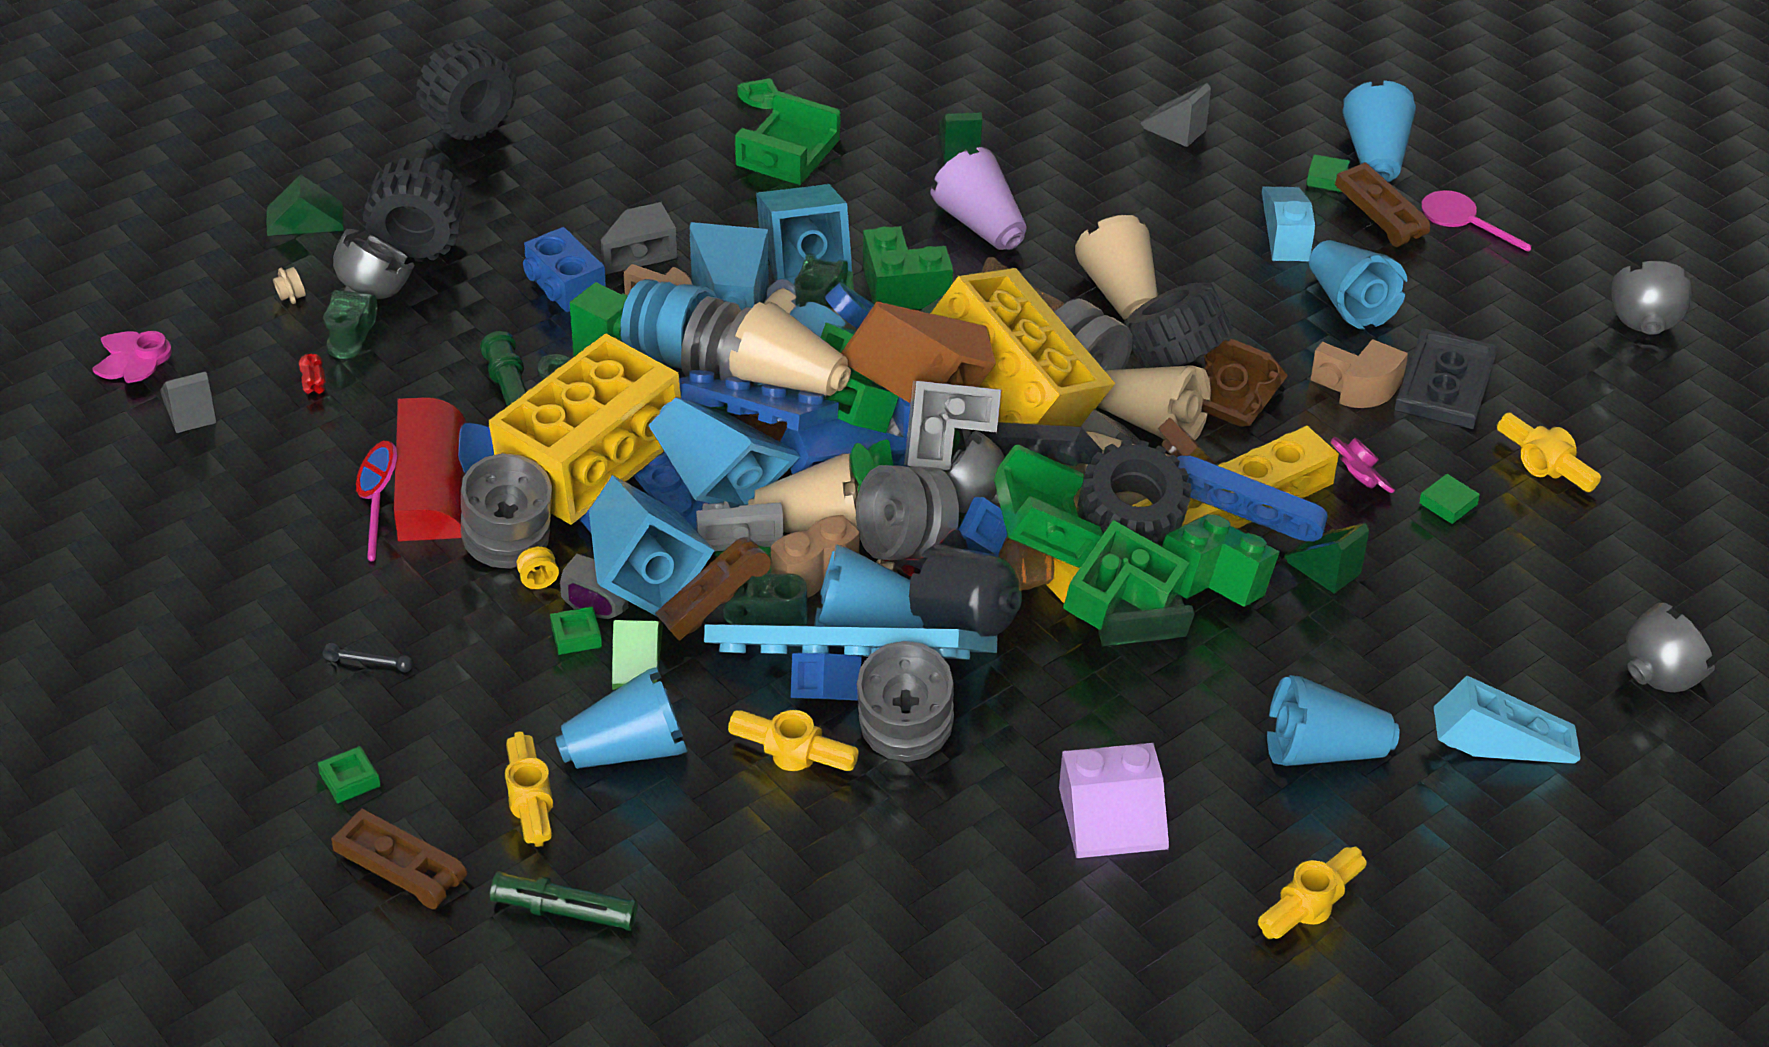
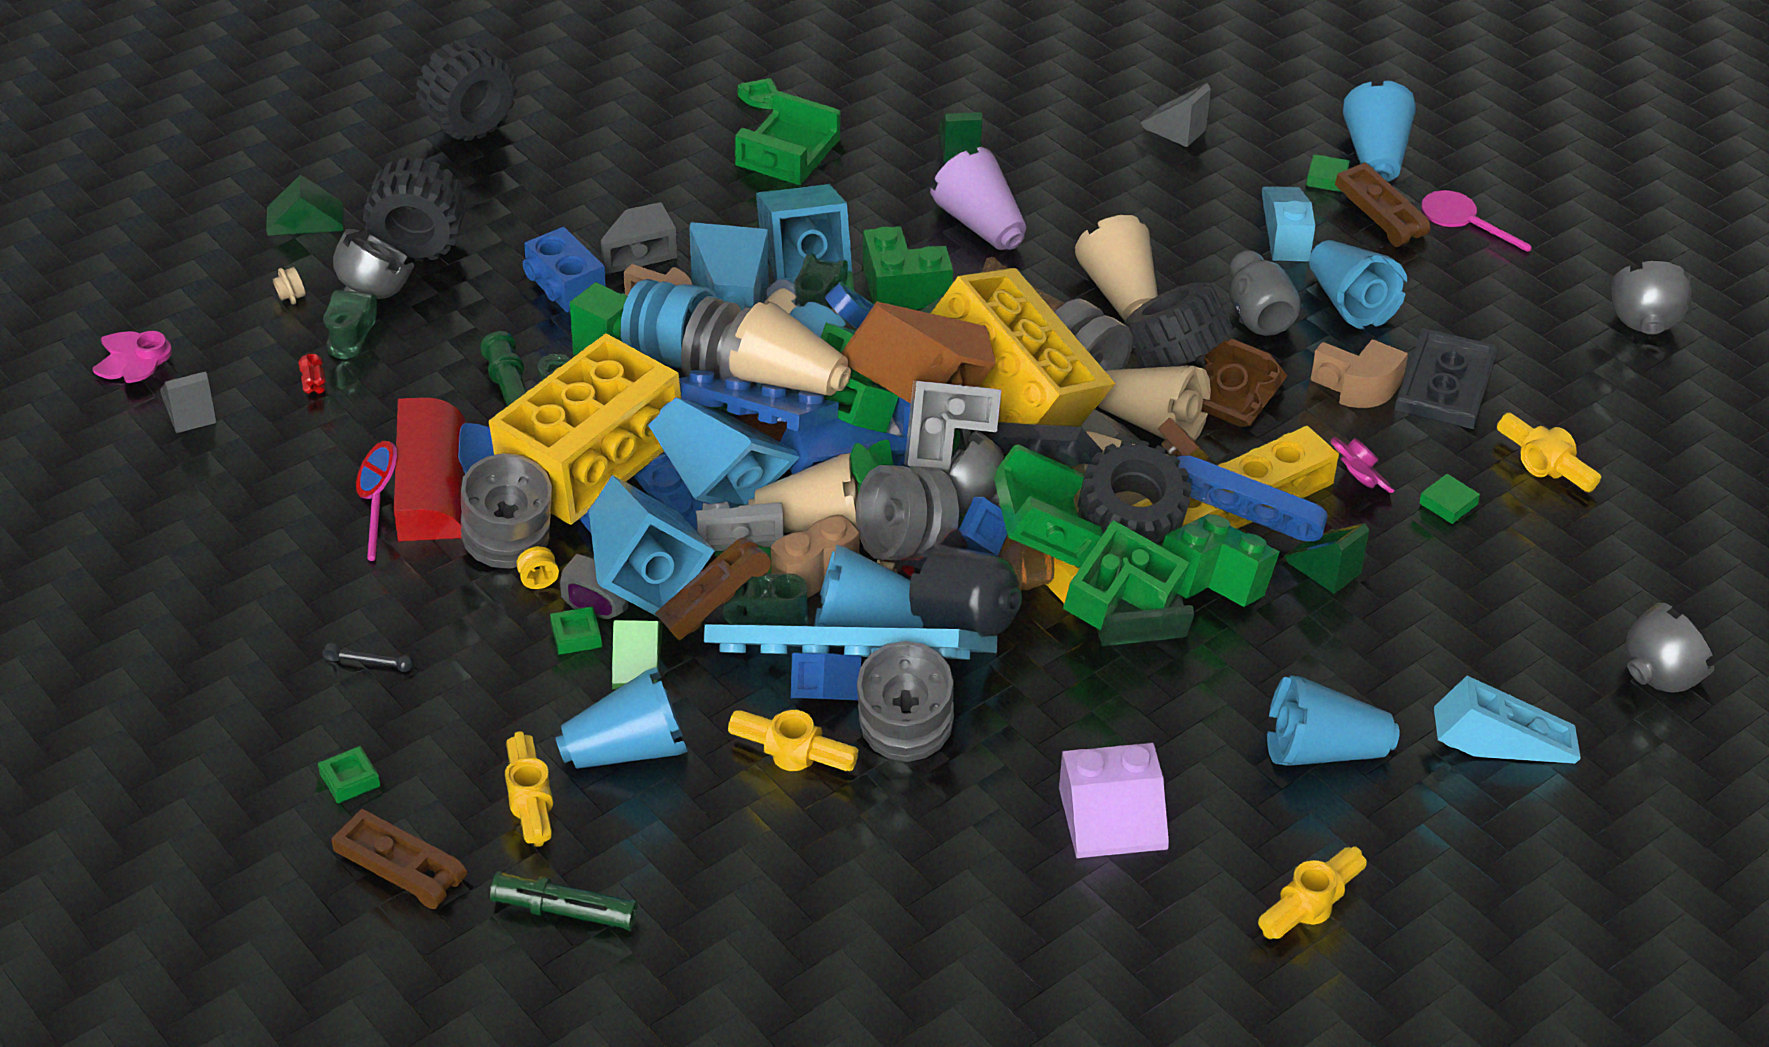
none -> dark grey piece [1228,250,1301,336]

